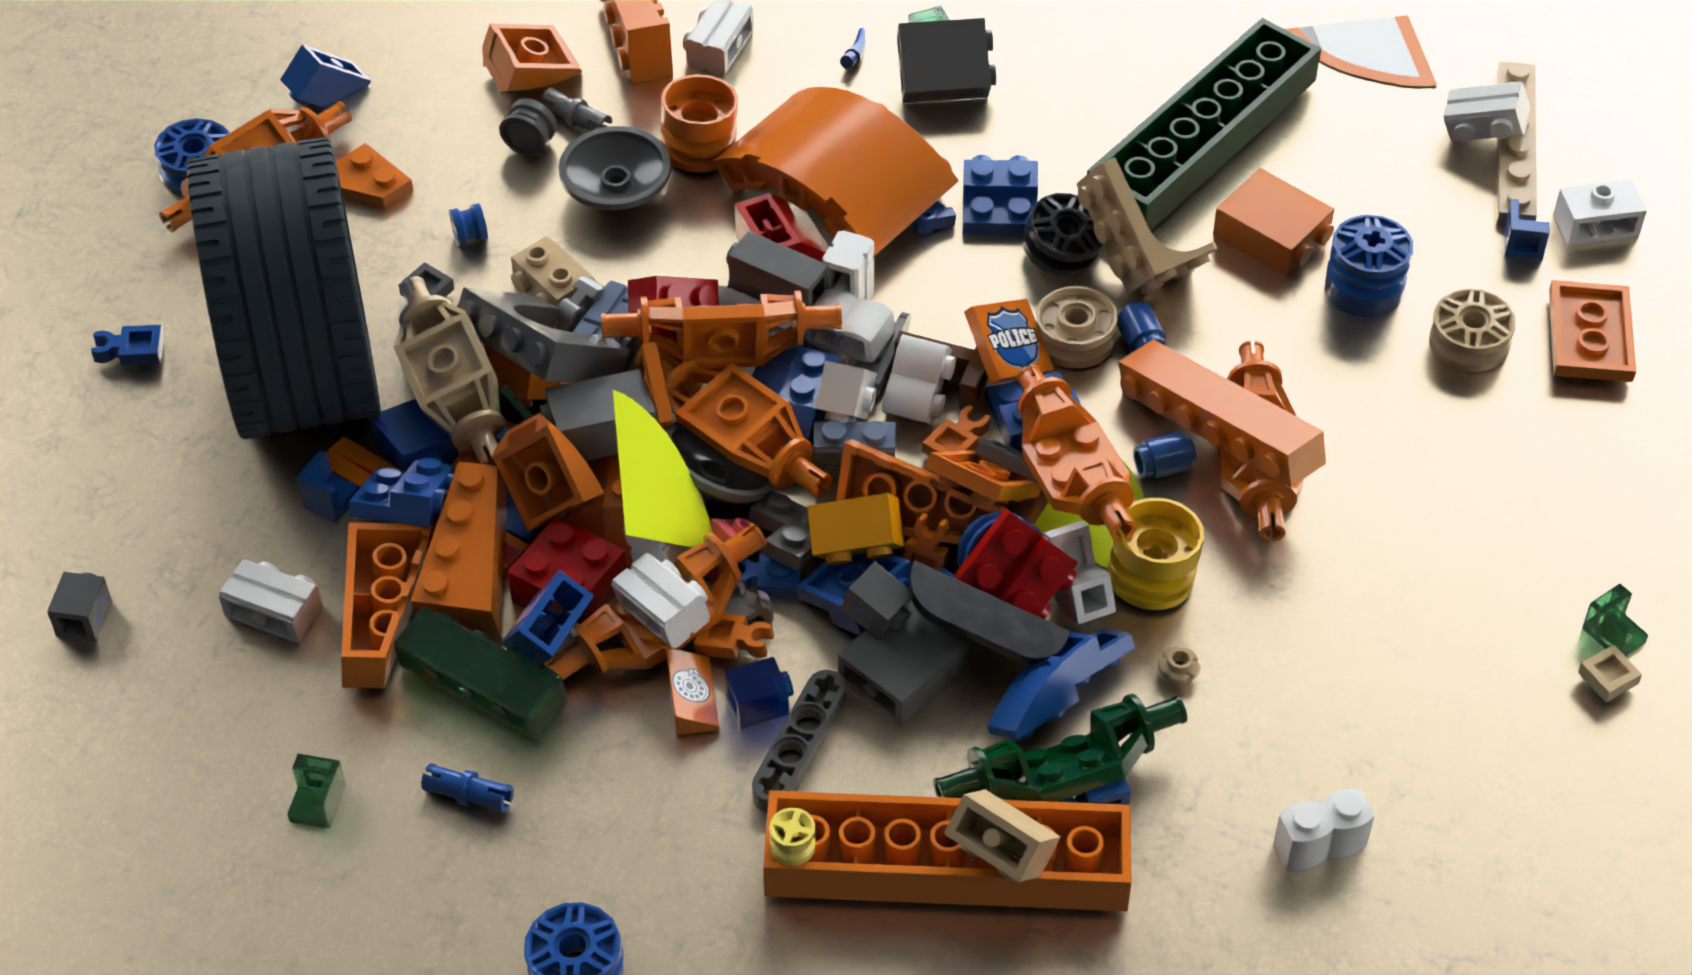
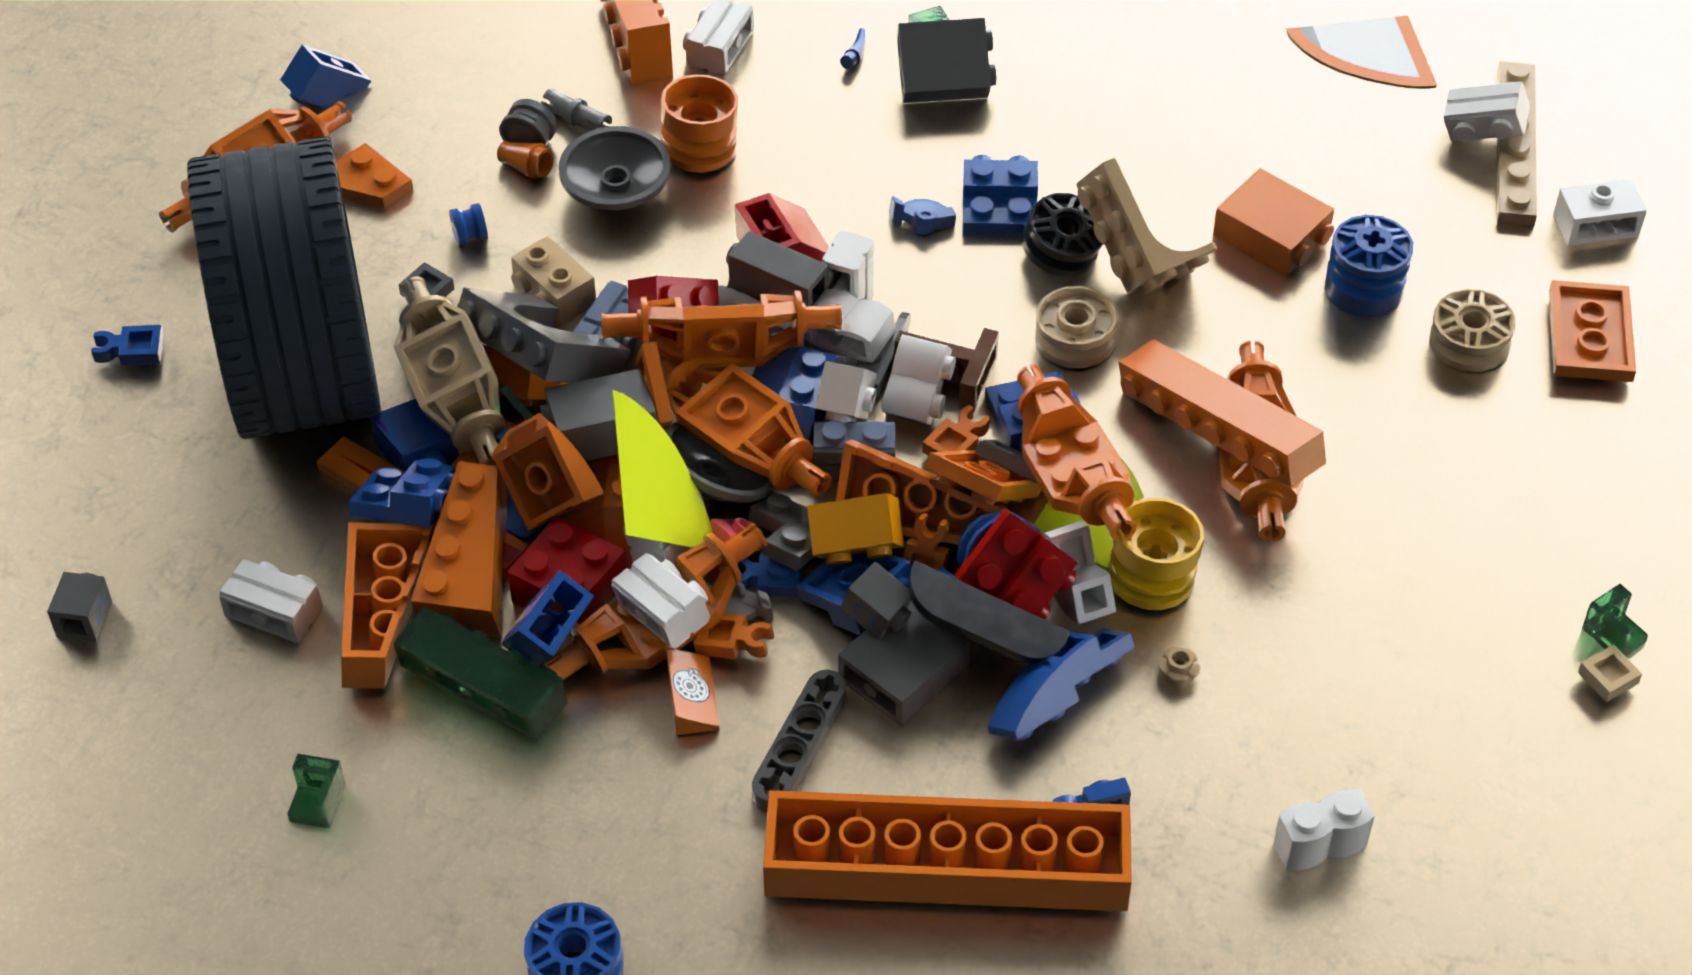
blue wheel [154,118,229,194] -> none
blue panel [296,451,359,523] -> none
blue pin [421,763,514,813] -> none
orange slope [482,23,583,93] -> none
light grey piece [556,276,604,332] -> none
orange panel [712,86,959,256] -> none
clear blue brick [725,657,794,729] -> none
light yellow wheel [769,807,816,866] -> none
dark green plate [933,693,1187,802] -> none
tan brick [944,789,1060,883] -> none
tile [964,298,1054,384] -> none
dark green brick [1087,17,1322,231] -> none
blue brick [1117,302,1166,353] -> none
blue brick [1133,431,1196,480] -> none
blue panel [1505,199,1550,260] -> none
none -> orange cone [497,141,554,179]

